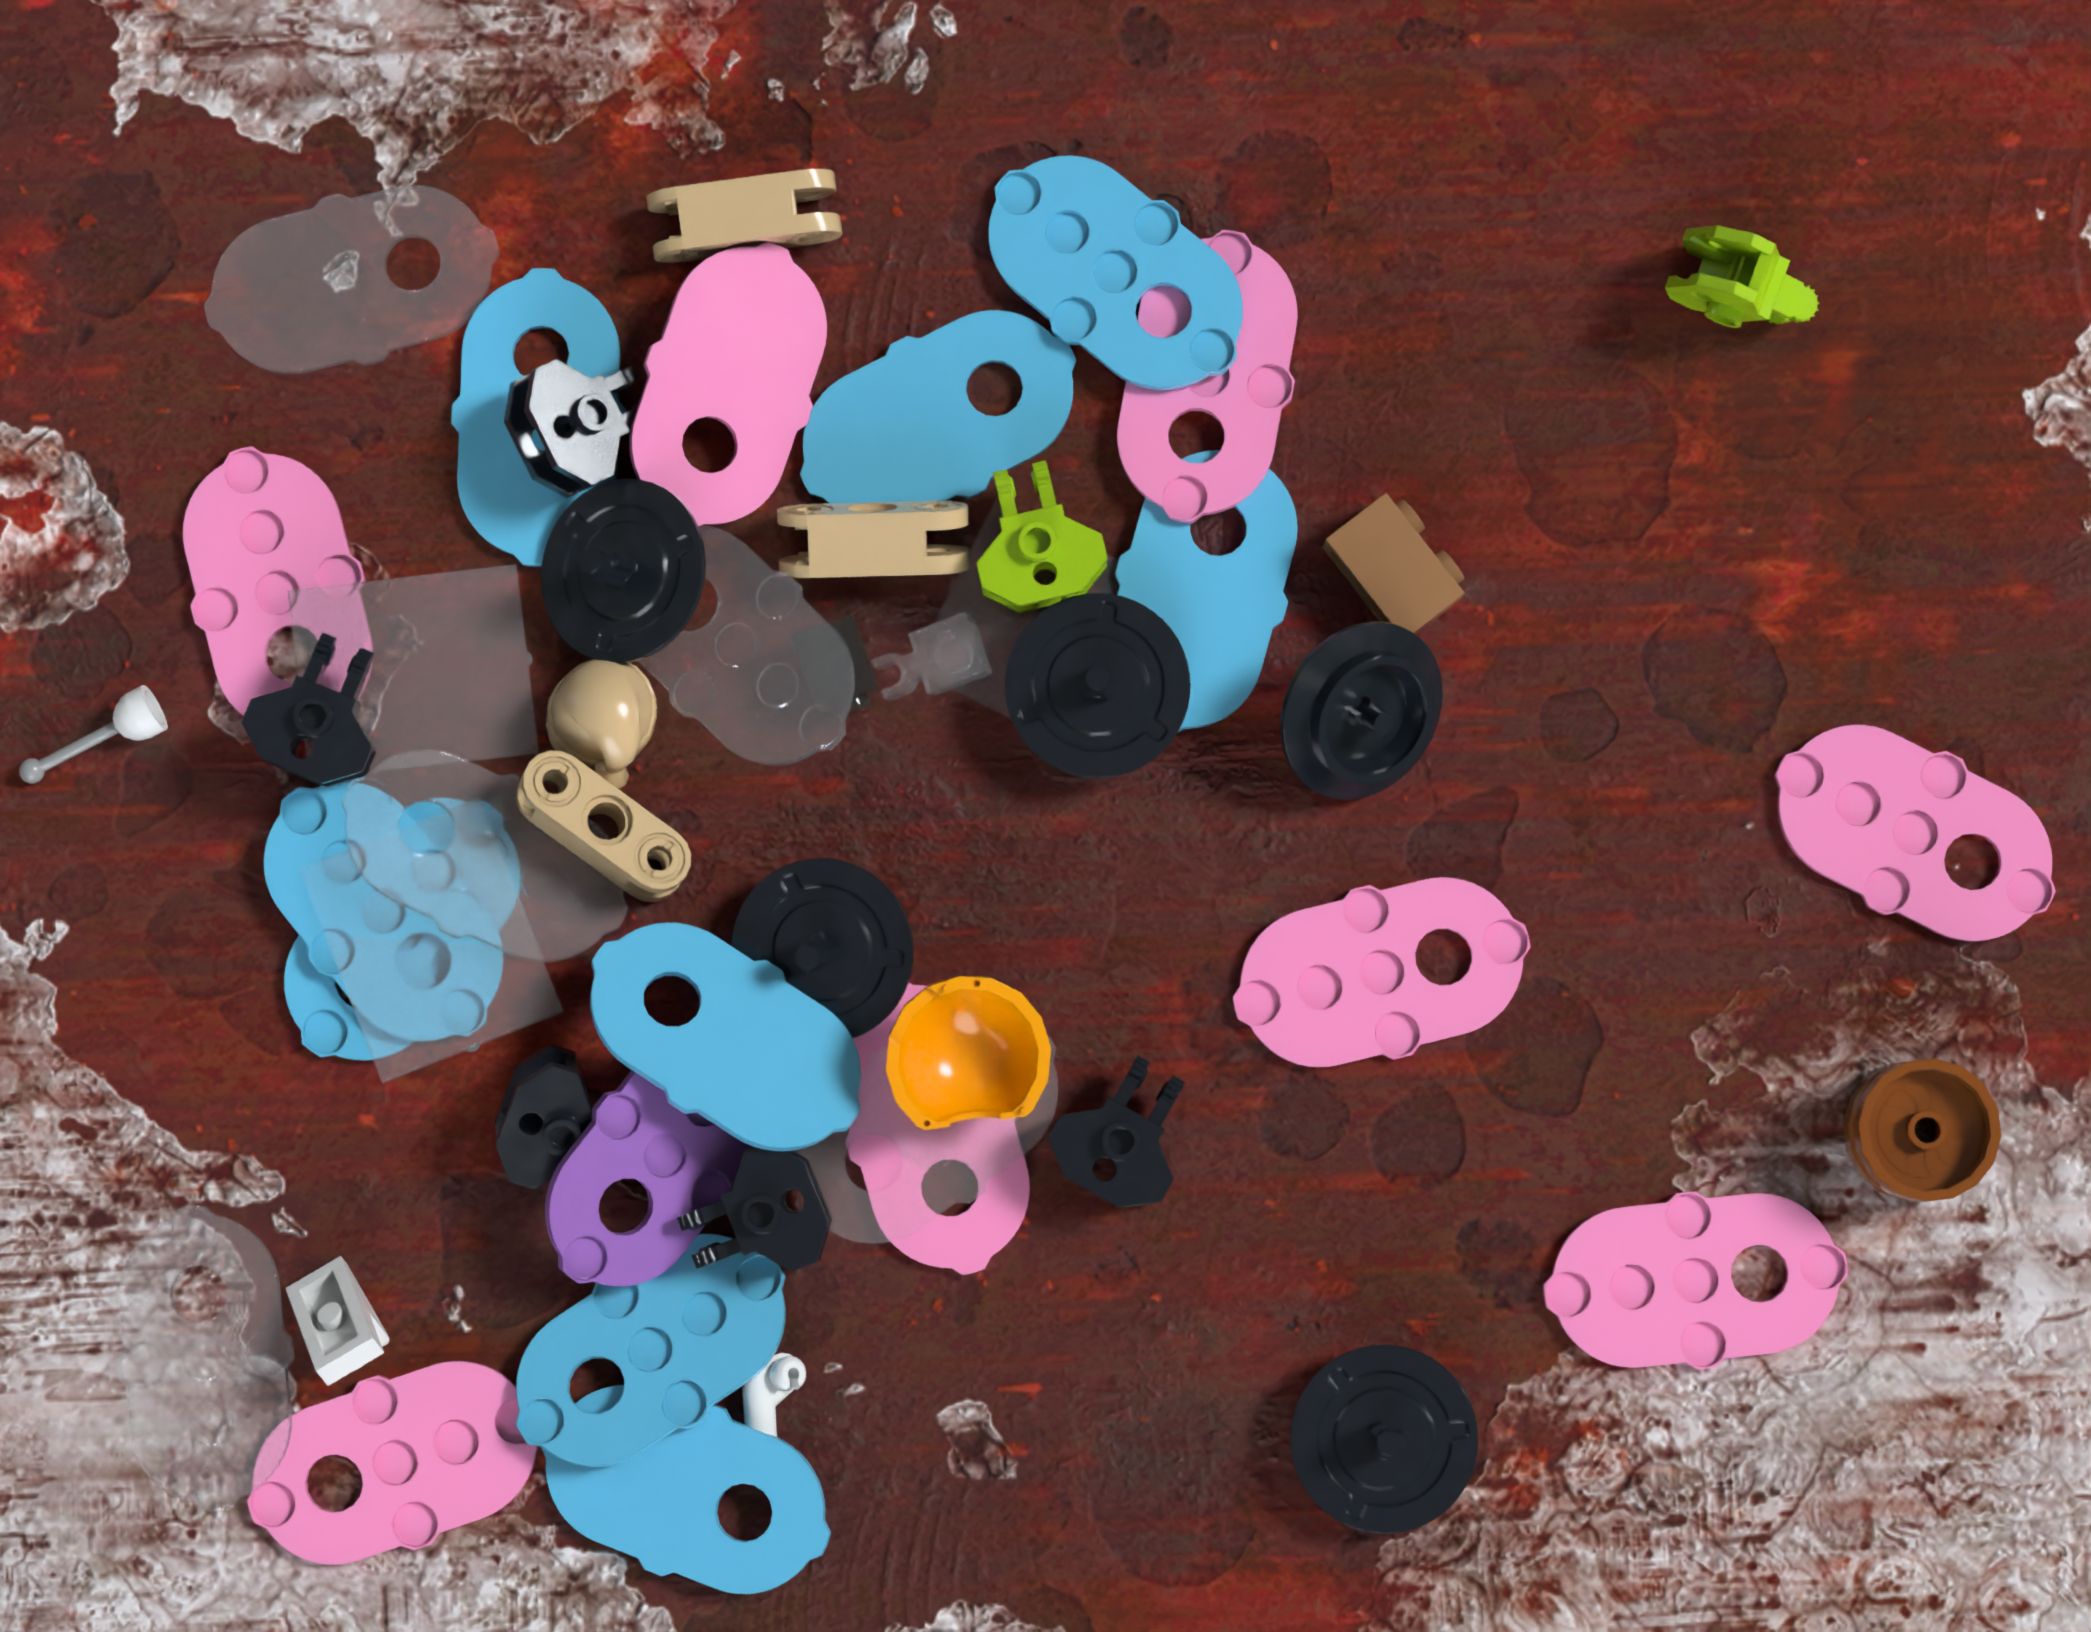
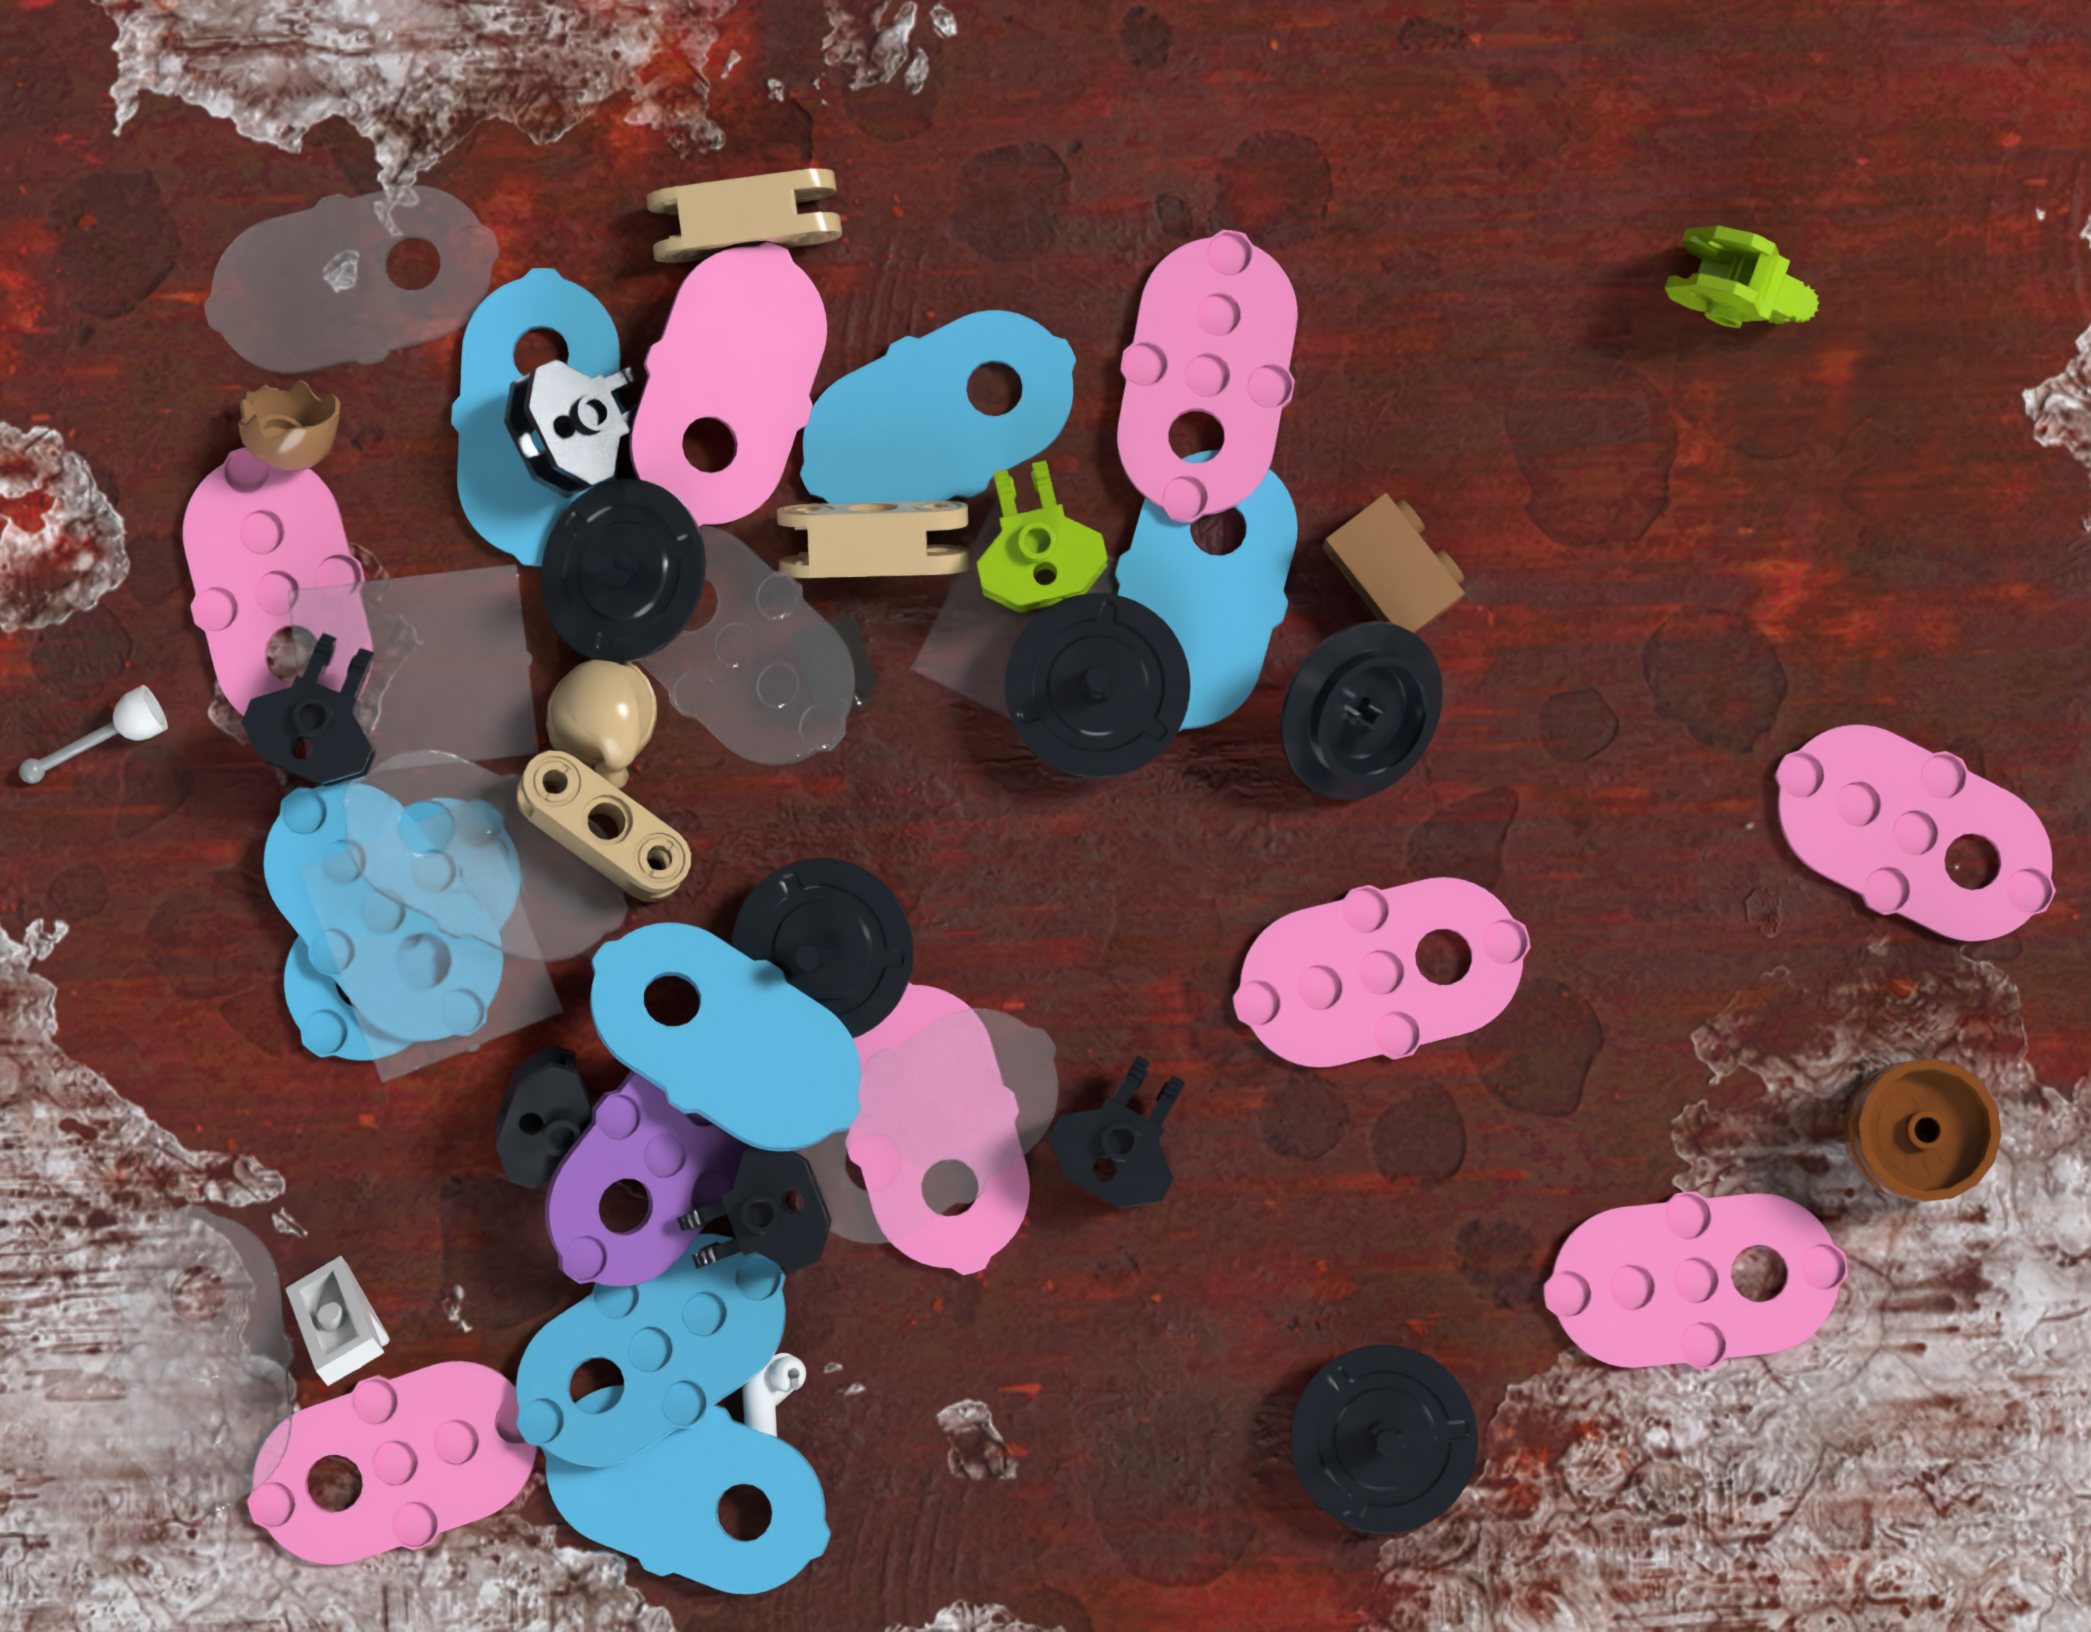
clear plate [872,612,992,700] -> none
light orange cylinder [886,976,1051,1130] -> none
medium azure piece [989,155,1243,390] -> none
none -> medium nougat hair [238,380,340,471]

